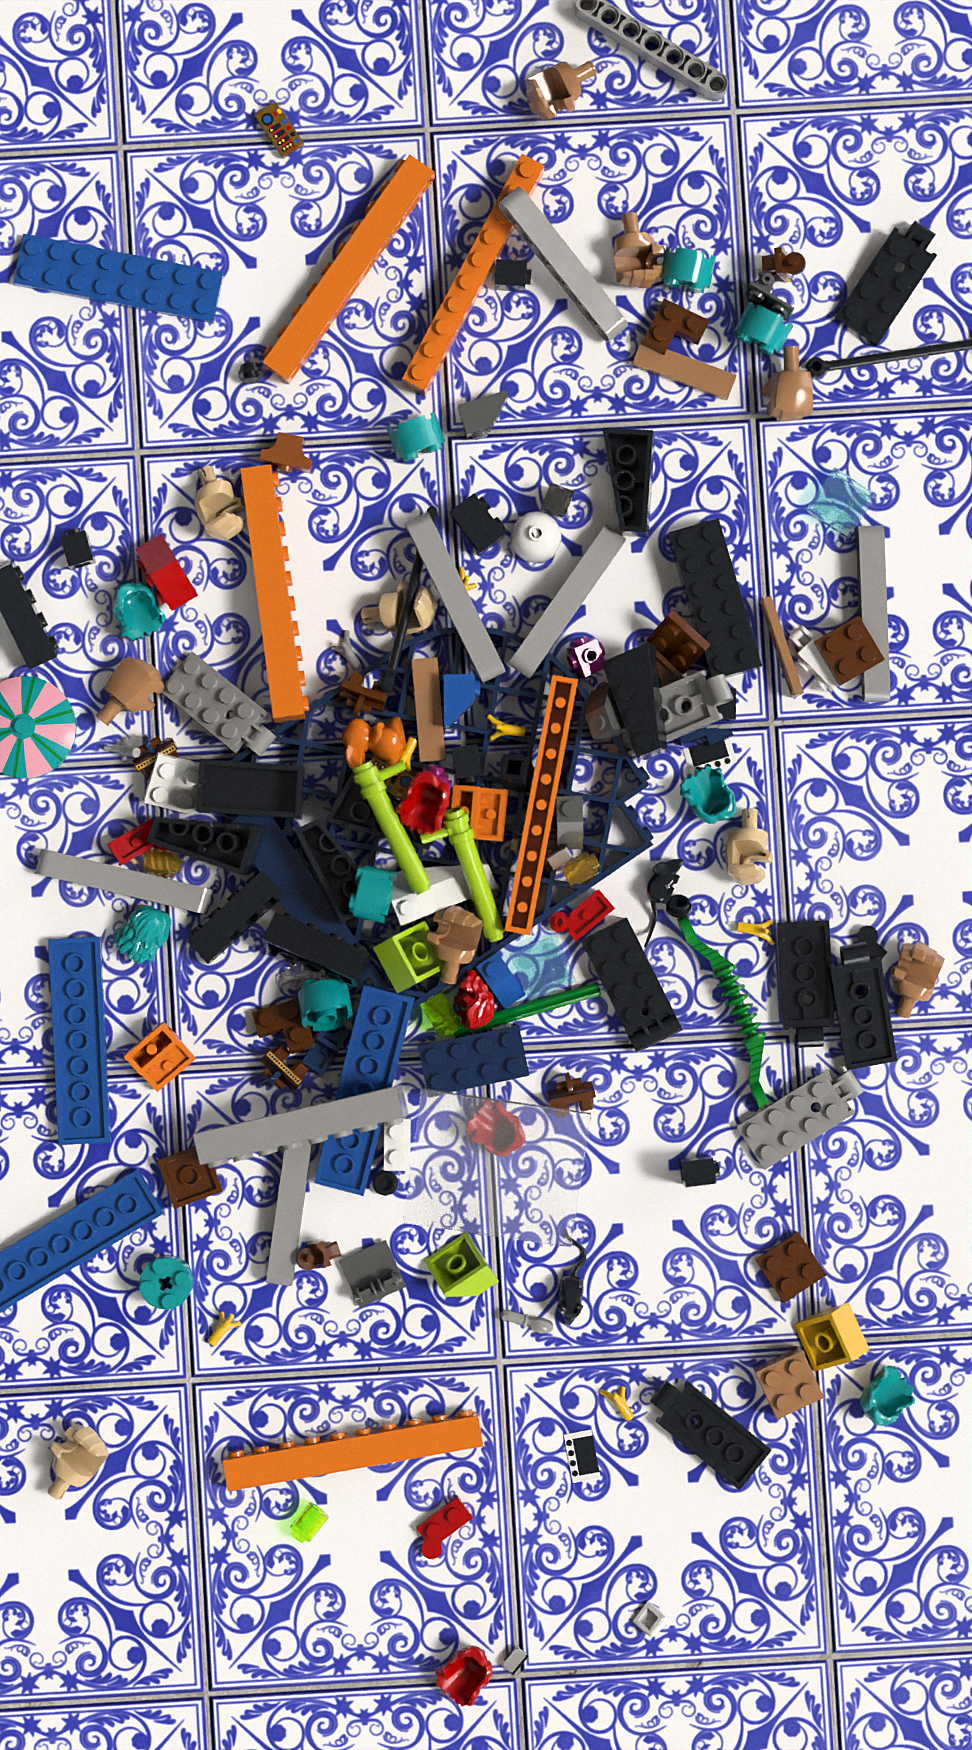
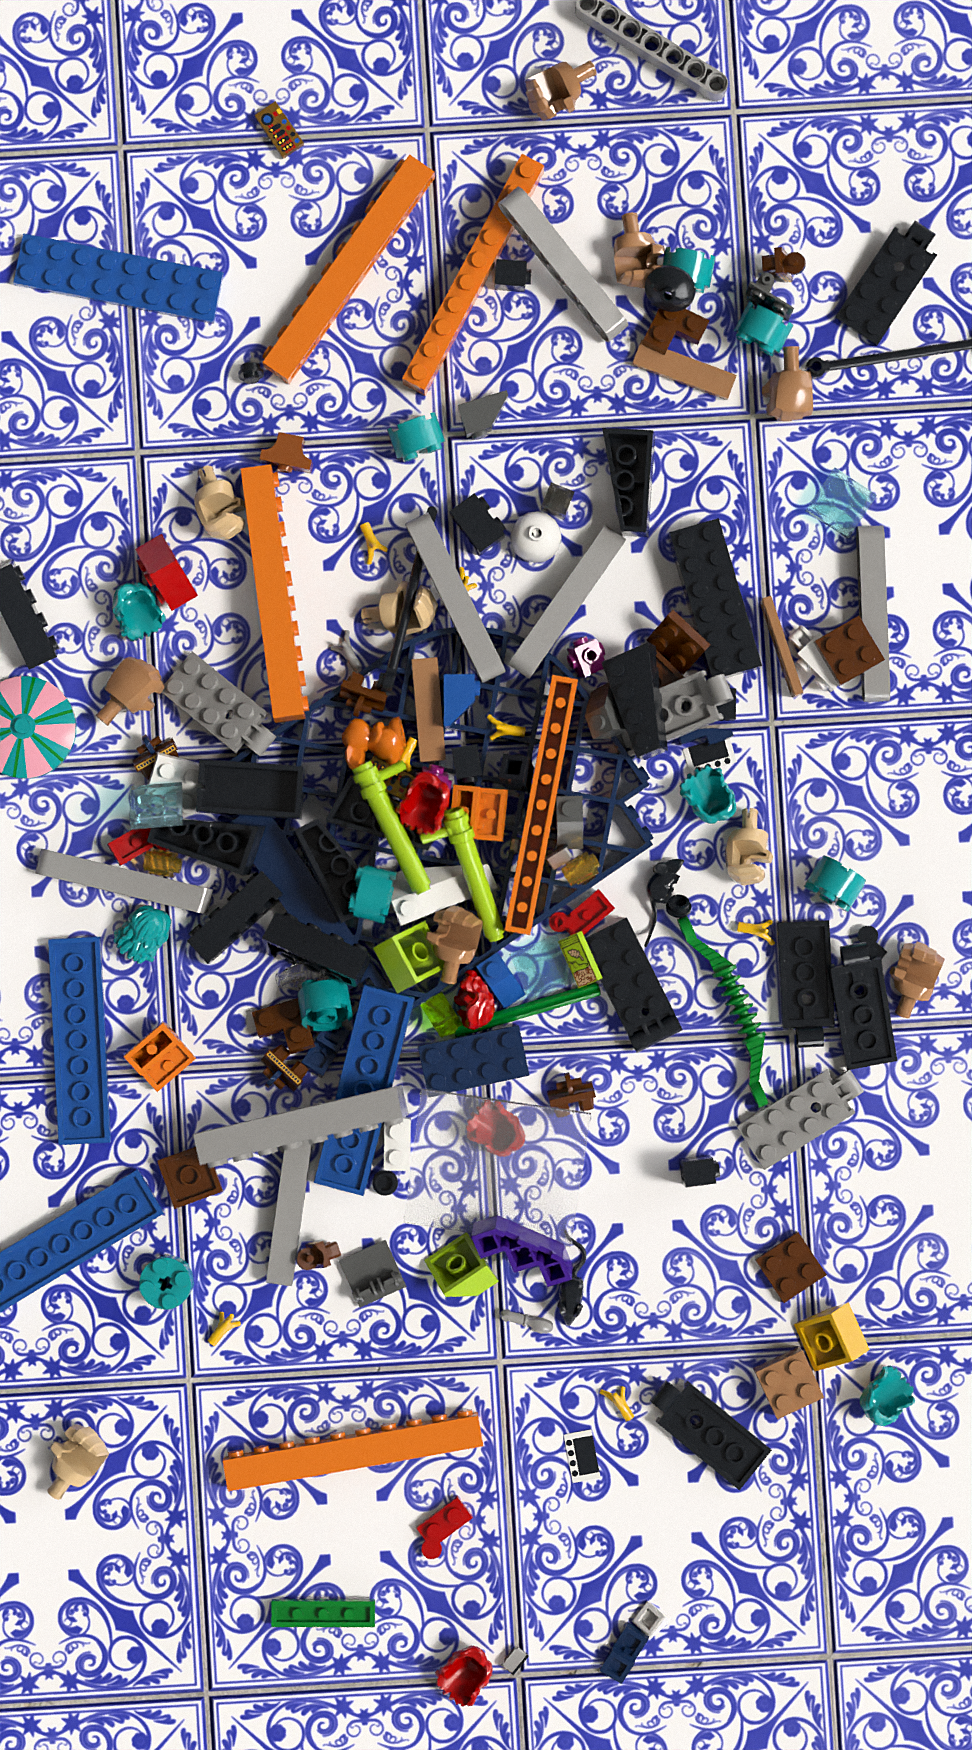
black brick [60,528,96,570] -> none
light grey bar [104,737,141,762] -> none
clear neon green brick [290,1501,329,1543] -> none
none -> clear light blue plate [130,782,183,830]
none -> green plate [271,1599,375,1627]
none -> yellow bar [360,522,388,565]
none -> dark purple brick [471,1215,573,1287]
none -> tile [558,931,602,988]
none -> dark blue slope [599,1622,649,1684]
none -> black dish [645,265,696,312]
none -> teal brick [804,855,866,912]

